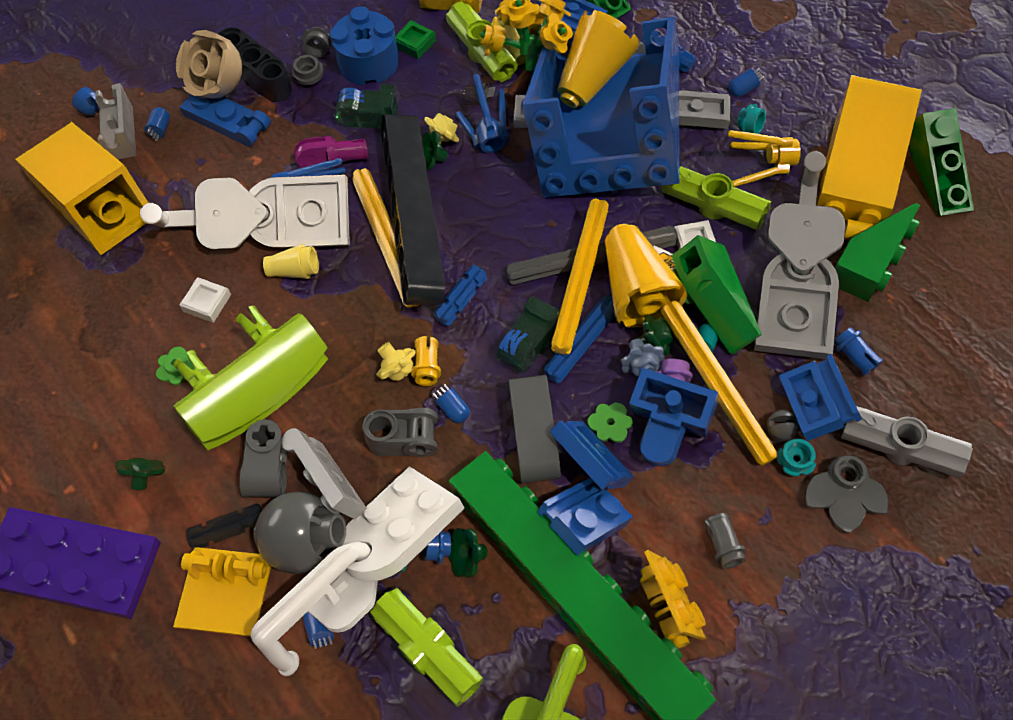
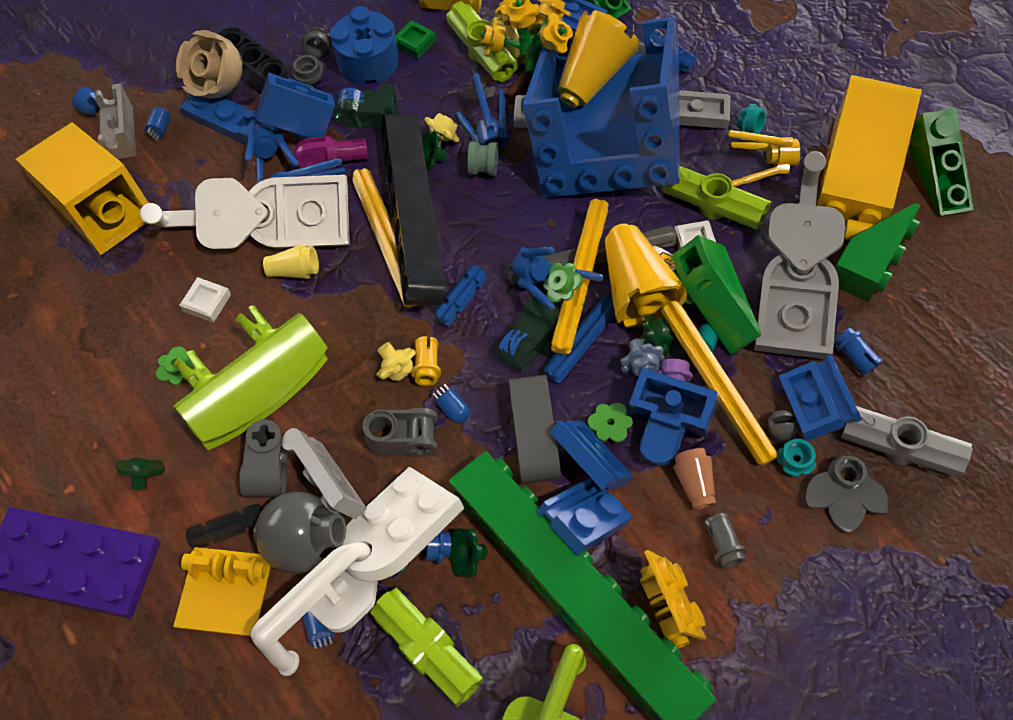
blue piece [728,69,764,97] -> none
none -> blue plant [245,123,298,184]
none -> blue brick [256,73,335,140]
none -> sand green wheel [468,141,498,176]
none -> blue plant [513,247,603,310]
none -> bright green plant [543,263,582,303]
none -> nougat cone [673,448,717,510]

